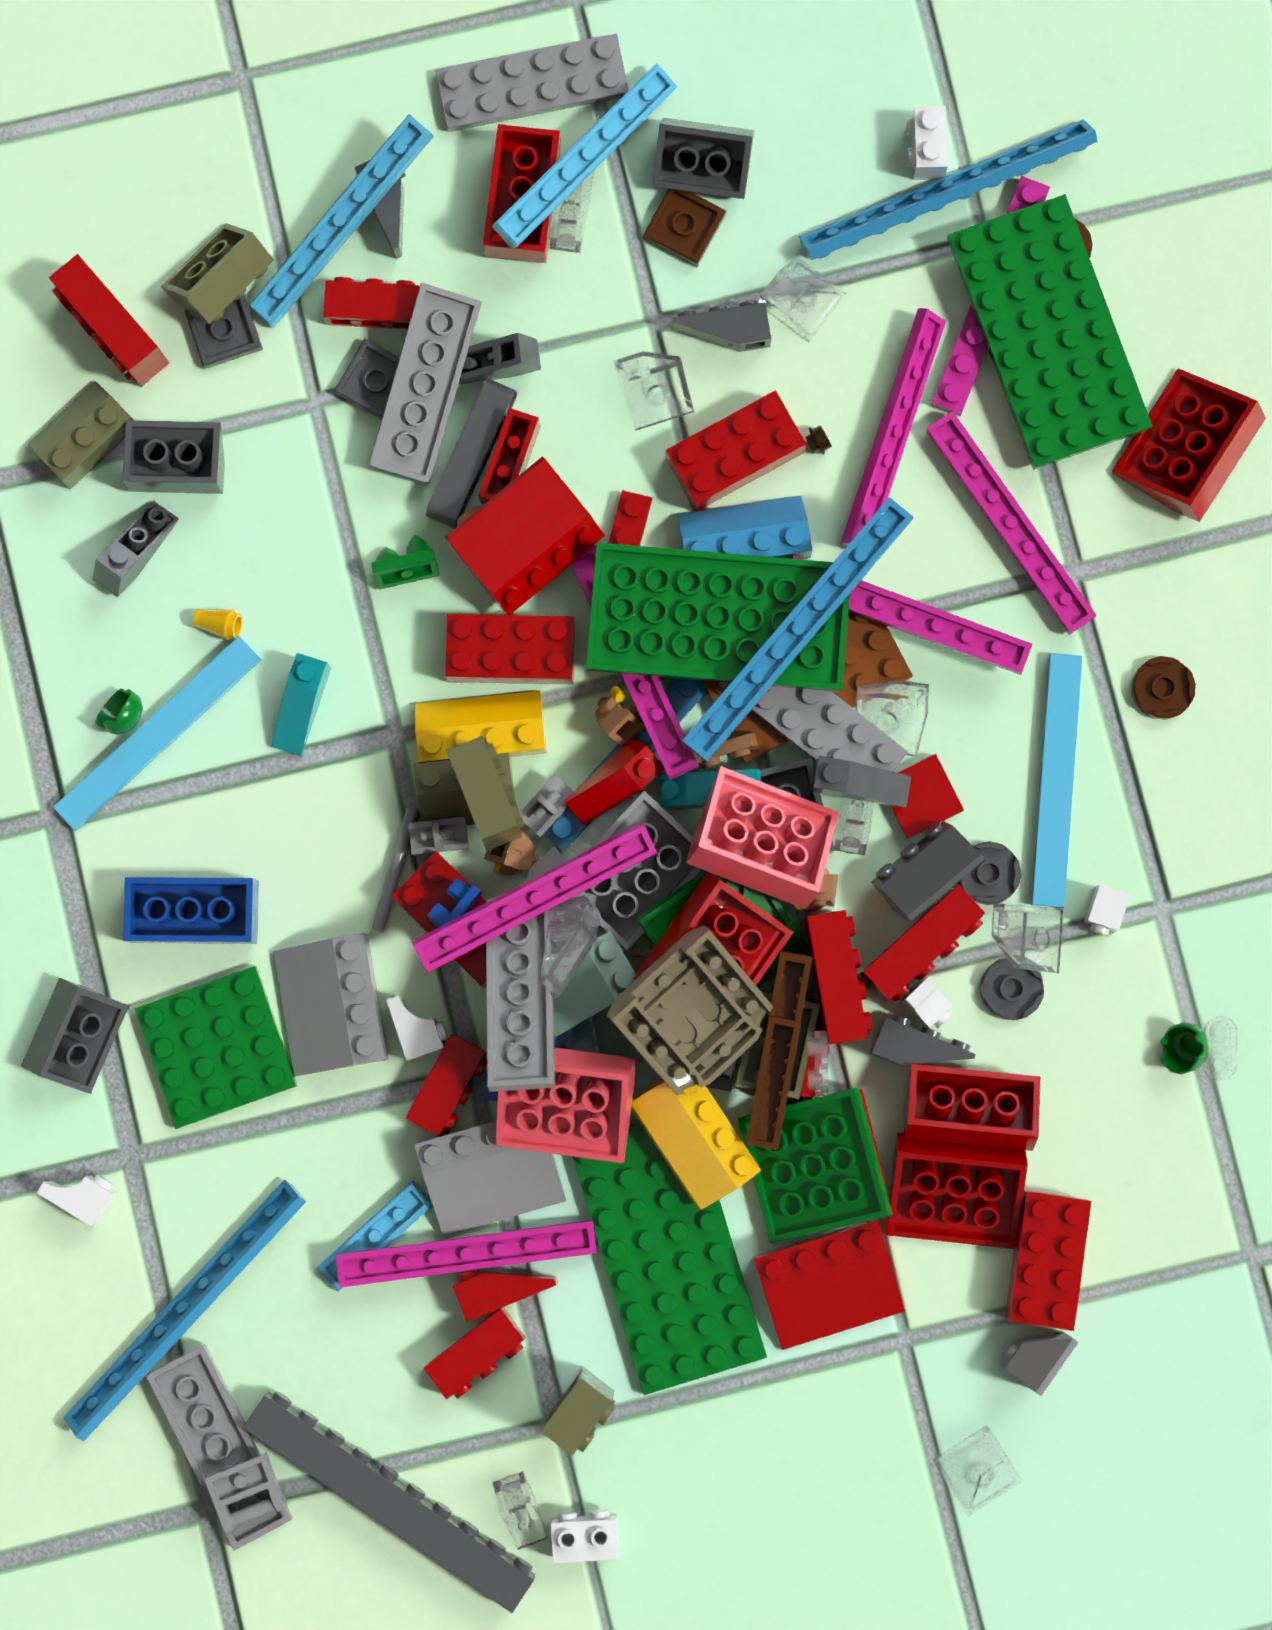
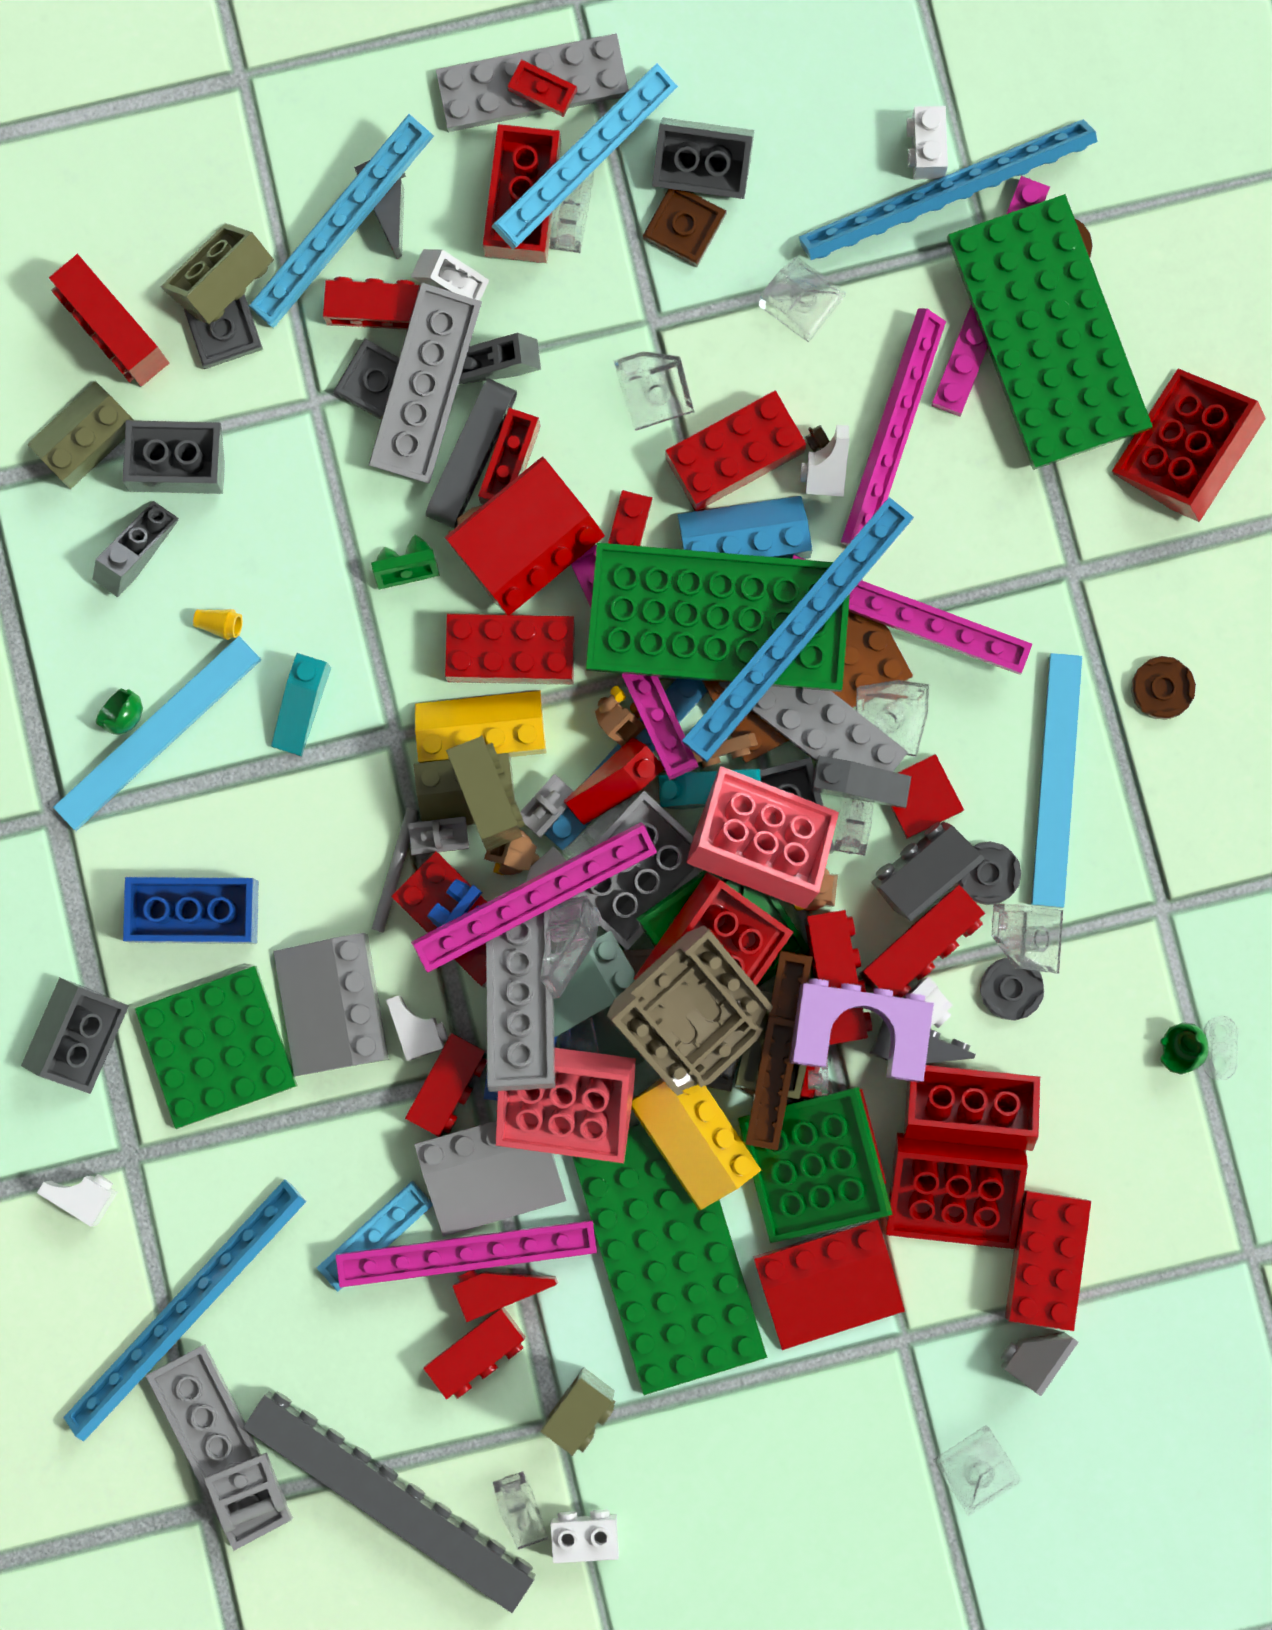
dark grey slope [672,300,771,352] -> none
dark pink plate [926,411,1097,635] -> none
white brick [1084,884,1131,936] -> none
none -> white arch [411,249,489,301]
none -> red plate [507,59,577,117]
none -> lavender arch [789,979,934,1082]
none -> white arch [800,425,849,497]

